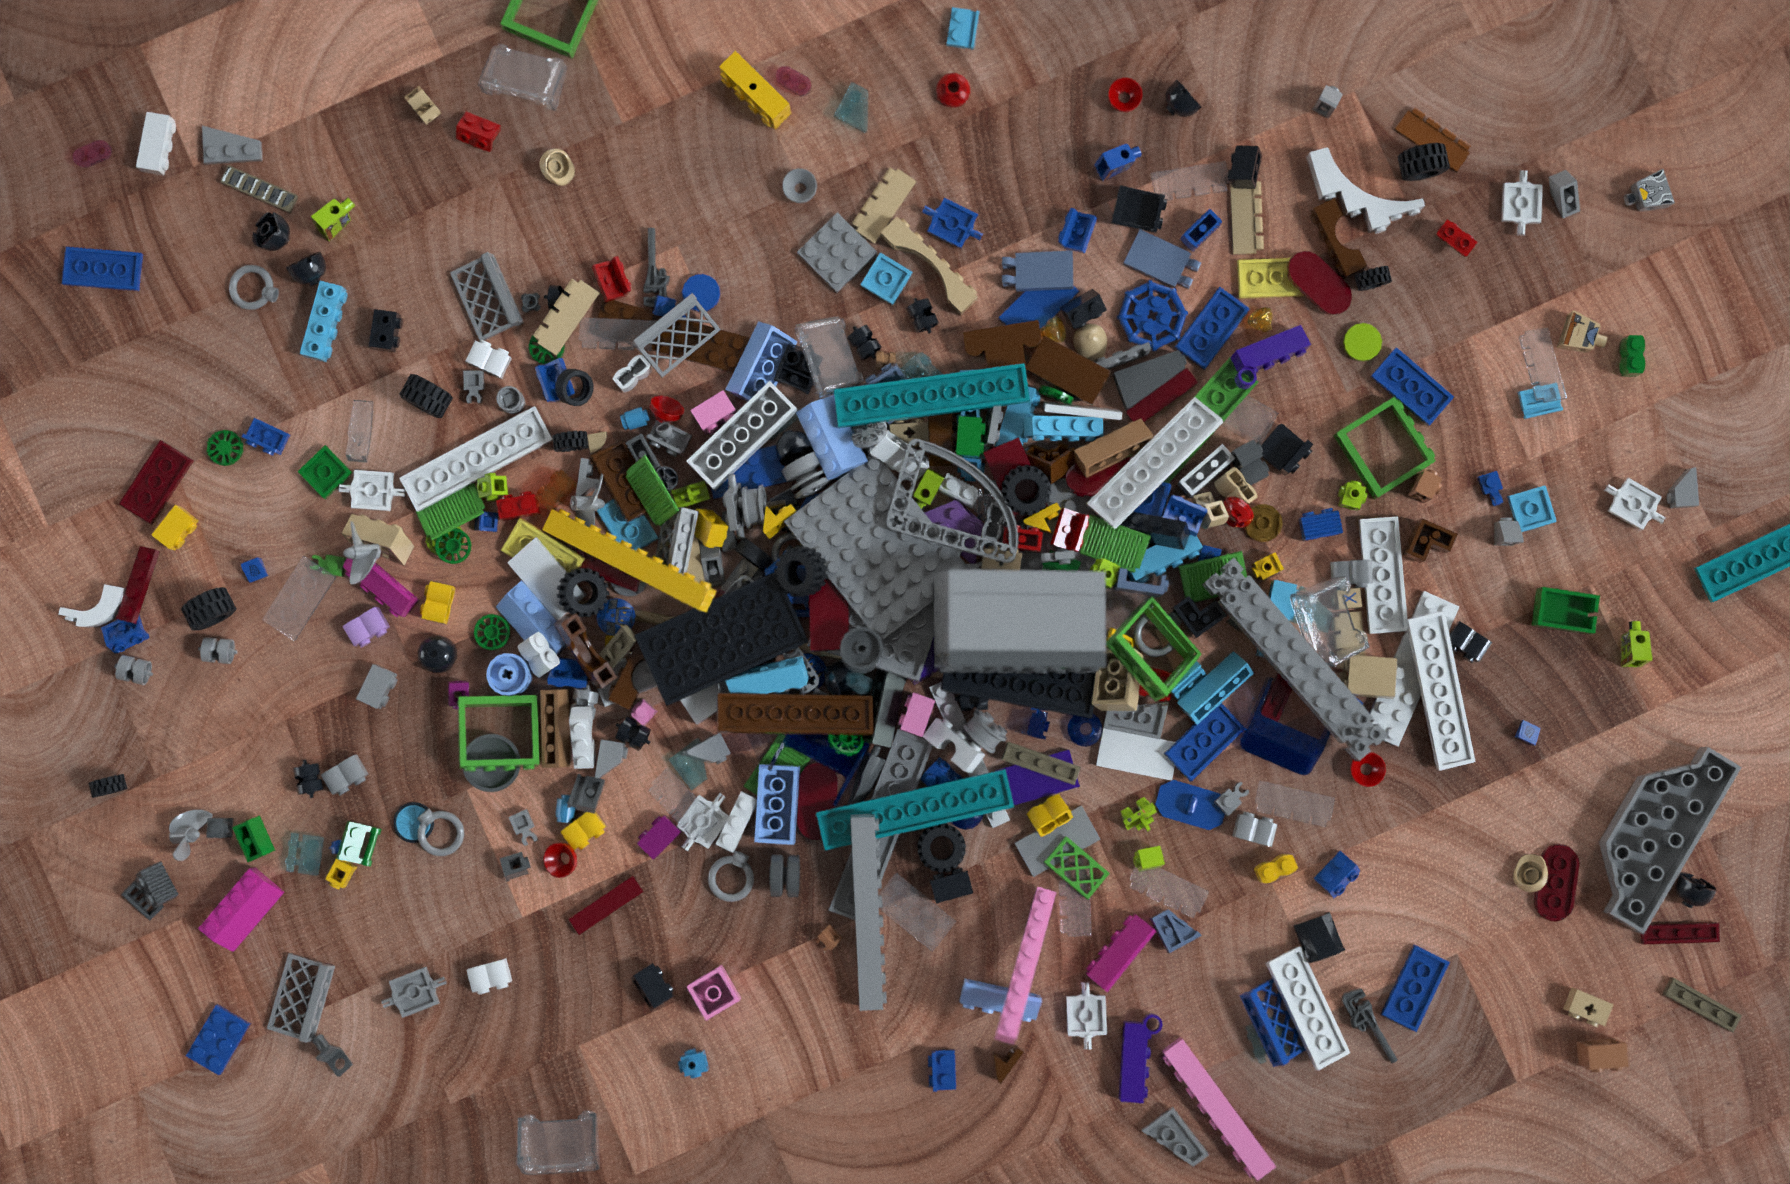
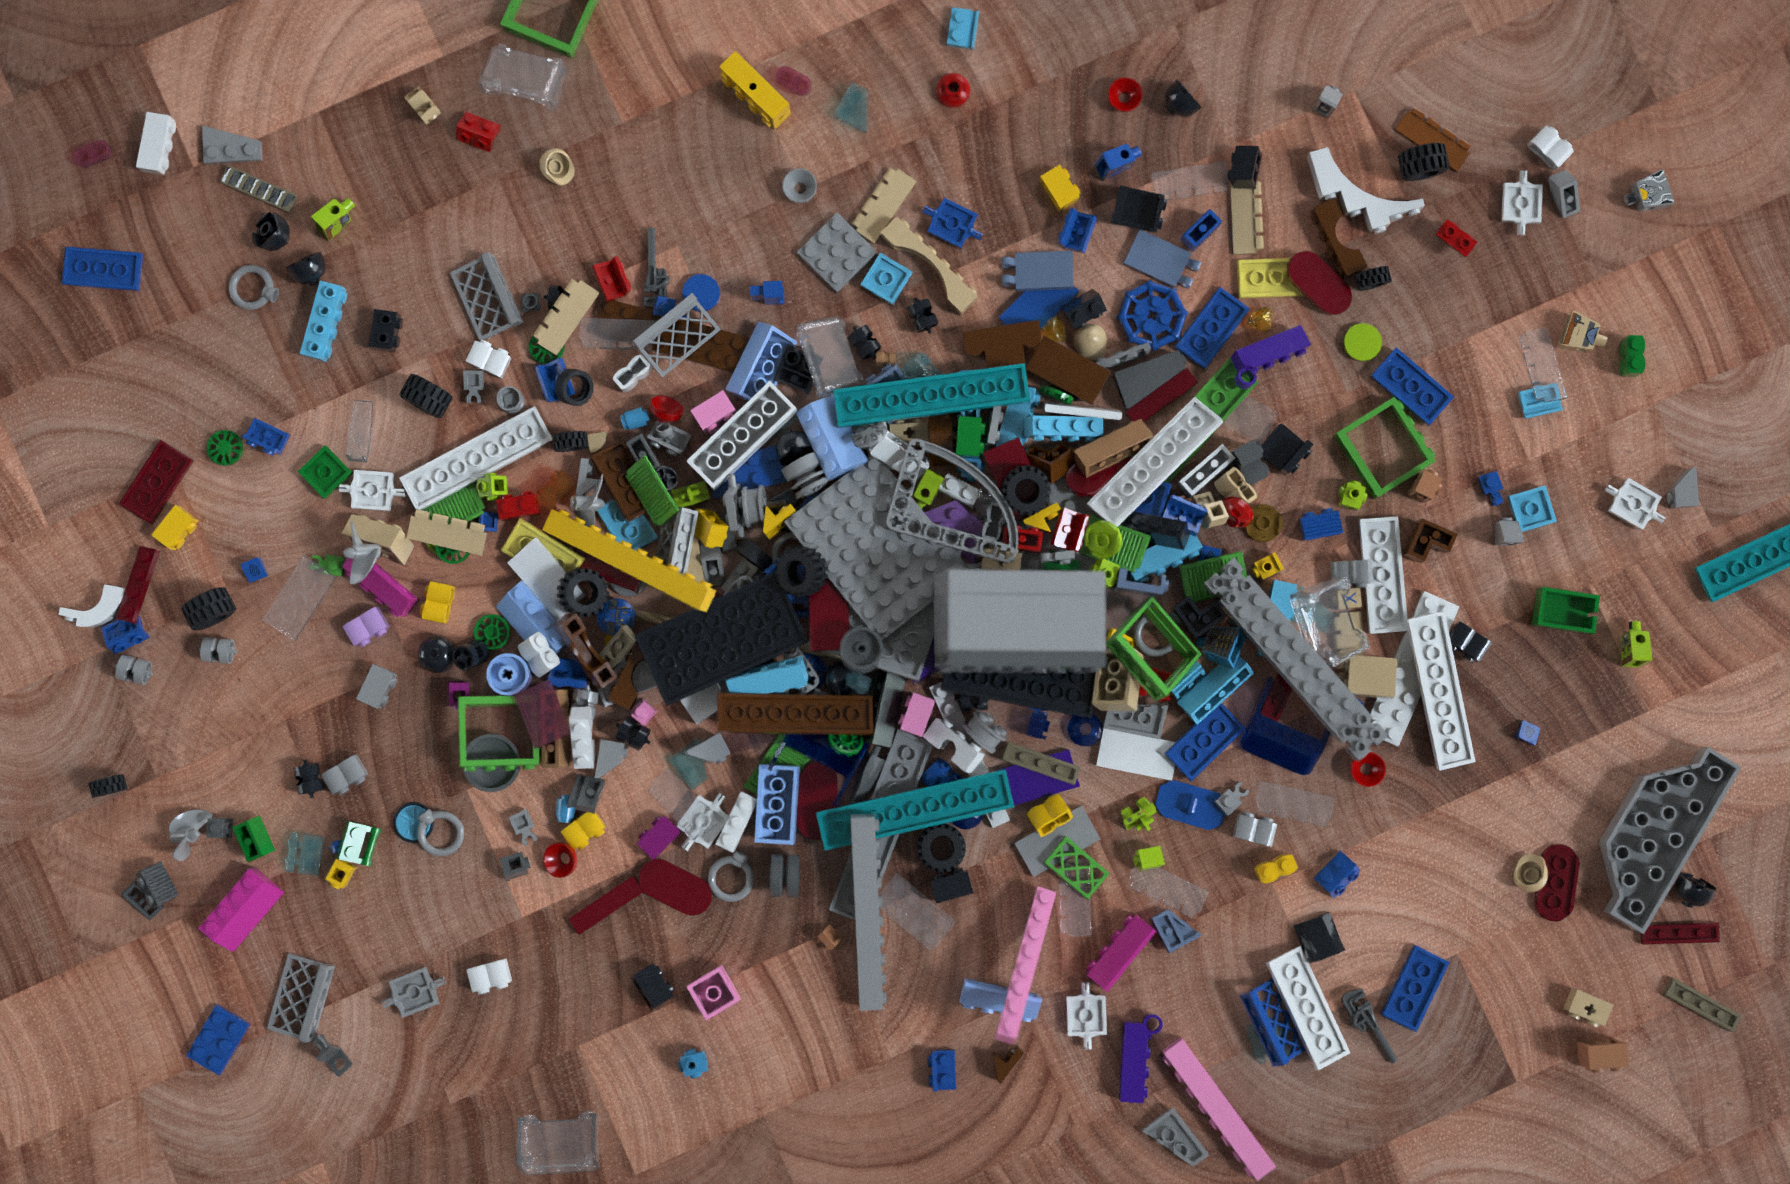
none -> tan windscreen [407,509,487,556]
none -> black wheel [452,640,489,670]
none -> clear pink tile [514,680,571,749]
none -> dark red tile [639,859,712,916]
none -> blue piece [750,281,784,305]
none -> yellow brick [1039,165,1080,212]
none -> lime tile [1084,520,1122,559]
none -> torso [1196,627,1246,669]
none -> white brick [1527,125,1574,171]

